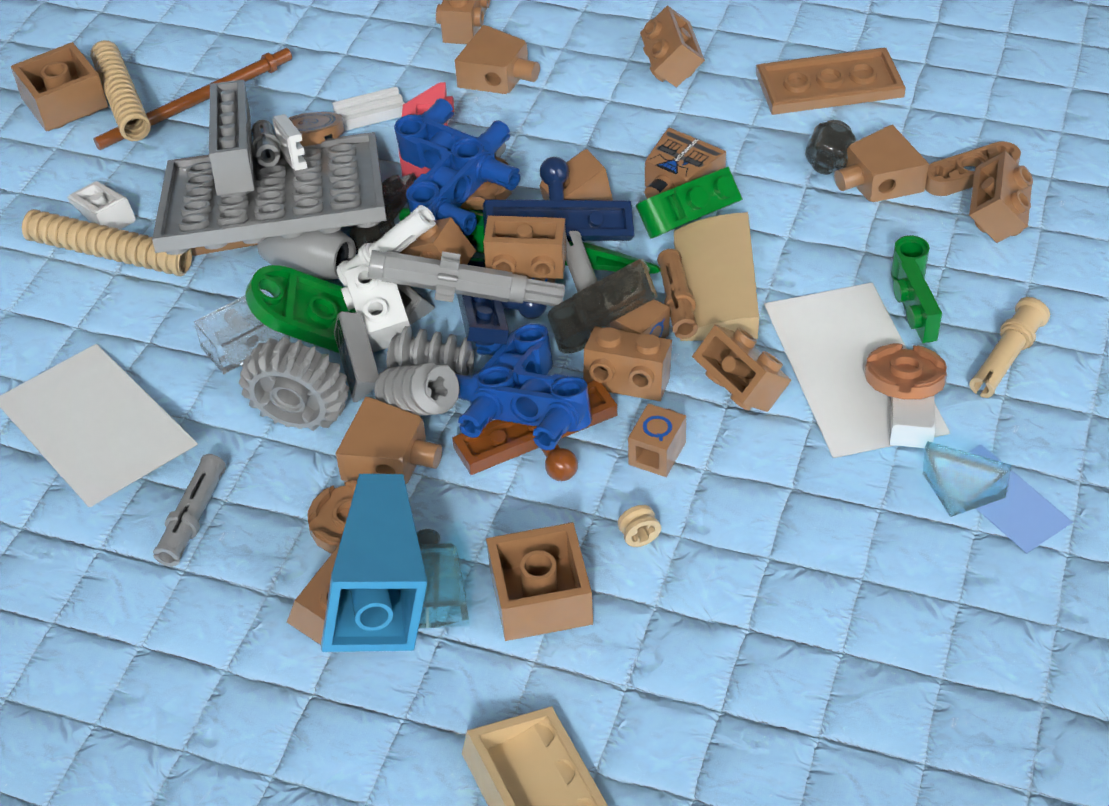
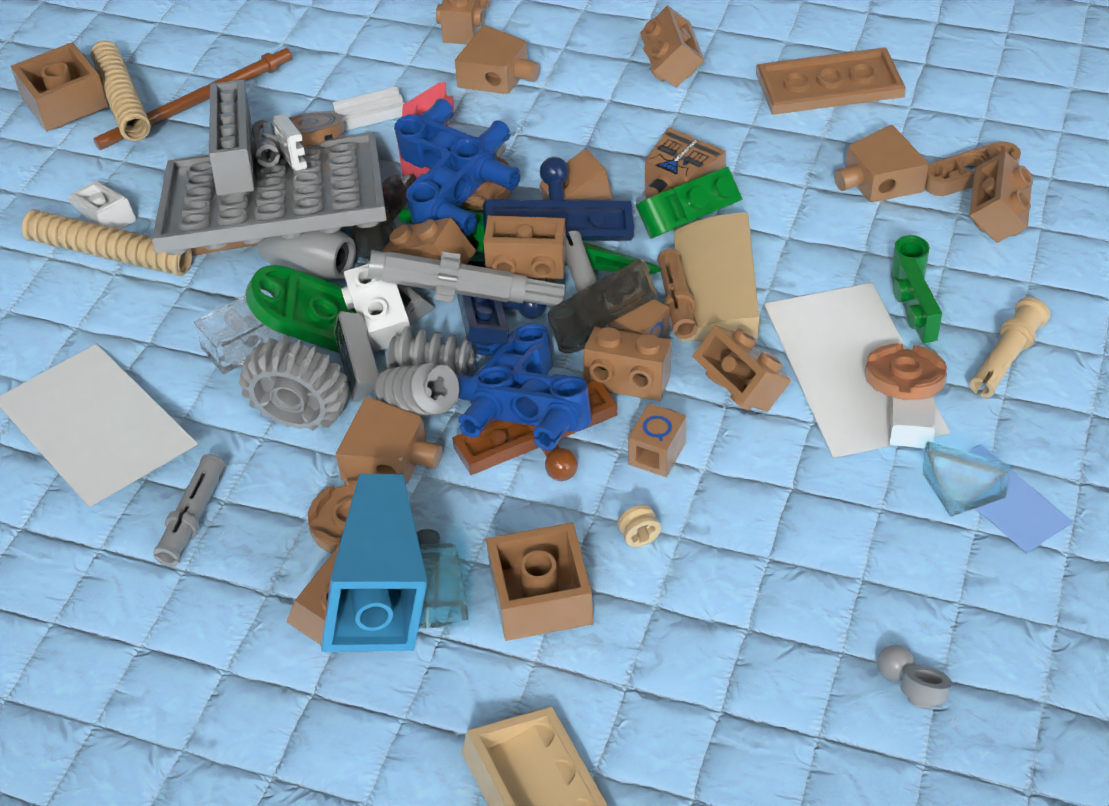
white pin [337,205,436,287] -> none
clear smoke head [805,120,856,175] -> none
none -> light grey plate [877,644,952,709]

